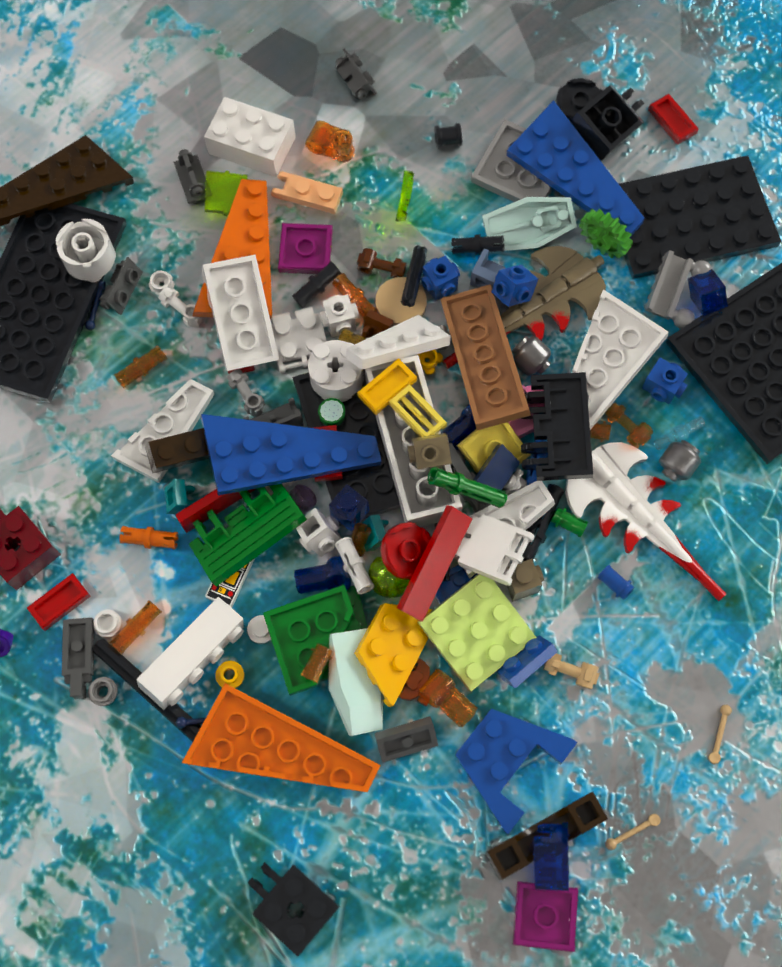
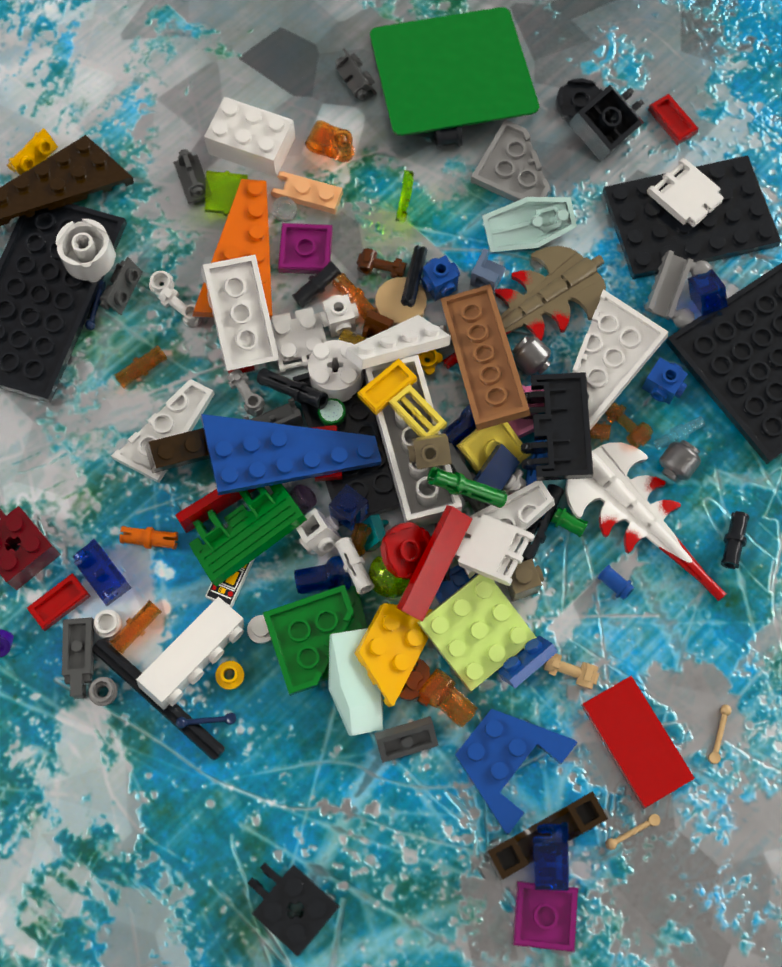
teal tile [164,479,196,514] -> none
orange wing [182,683,381,792] -> none
clear orange pin [300,643,333,683] -> none
black pin [451,234,505,255] -> none
blue brick [492,265,538,307] -> none
blue wing [506,100,645,236] -> none
bright green gear [579,209,633,259] -> none
none -> yellow hinge [7,128,58,175]
none -> clear blue hinge [73,539,132,606]
none -> black pin [256,368,328,409]
none -> clear plate [272,197,297,222]
none -> green piece [370,7,539,136]
none -> red tile [581,676,695,809]
none -> white plate [647,158,724,227]
none -> black pin [721,511,750,569]

